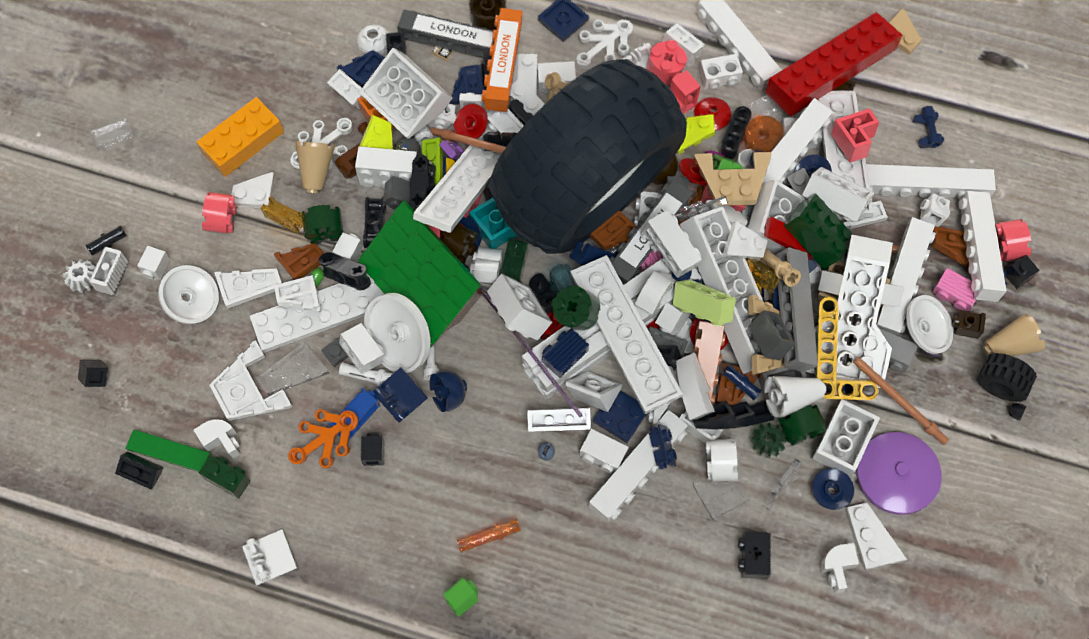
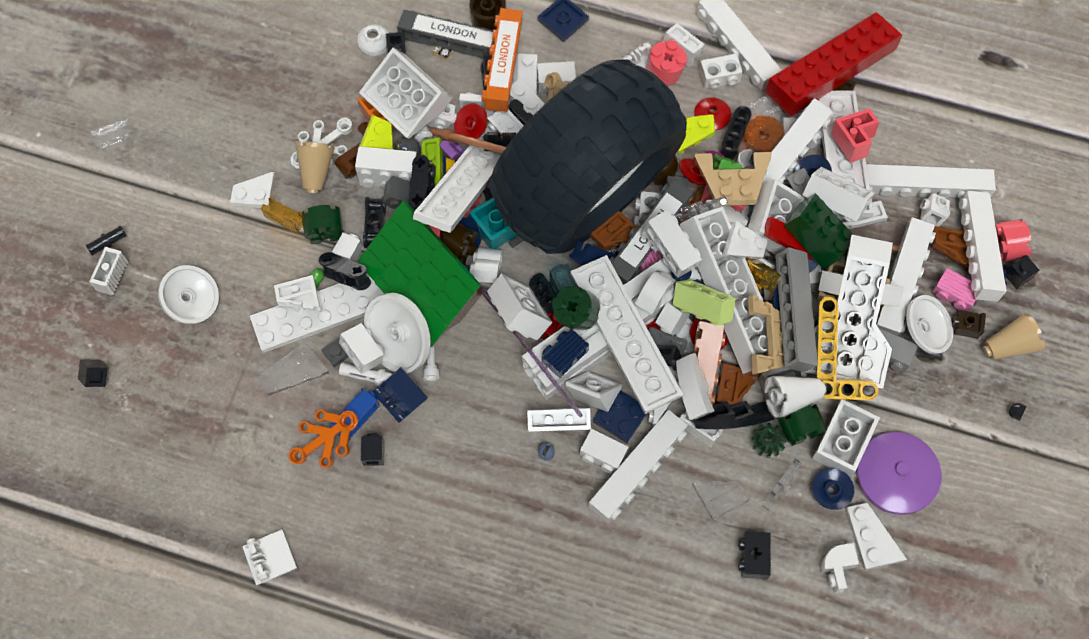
white gear [63,259,96,294] -> none
black slope [115,452,164,490] -> none
green tile [125,429,212,472] -> none
white brick [137,246,170,280] -> none
white brick [194,419,240,459] -> none
light orange brick [196,97,284,177] -> none
dark green brick [199,455,251,499] -> none
coral brick [202,192,237,234] -> none
white wing [209,340,292,421] -> none
white wing [214,268,282,309] -> none
dark orange wing [274,243,324,280] -> none
white hinge [327,69,365,109] -> none
dark blue wing [337,50,385,87] -> none
dark blue cylinder [429,370,467,412] -> none
bright green brick [444,578,479,617] -> none
dark blue wing [450,64,484,105] -> none
clear orange pin [457,518,521,553] -> none
clear green brick [500,239,528,283] -> none
white plant [576,20,633,69] -> none
dark blue hinge [649,424,677,470] -> none
coral brick [670,70,701,114] -> none
white brick [706,439,738,482] -> none
dark blue pin [722,364,762,400] -> none
dark grey brick [748,310,795,361] -> none
tan pin [760,248,801,287] -> none
nougat bar [853,357,949,445] -> none
tan wing [889,8,922,55] -> none
dark blue piece [913,106,945,149] -> none
black tyre [977,353,1037,402] -> none

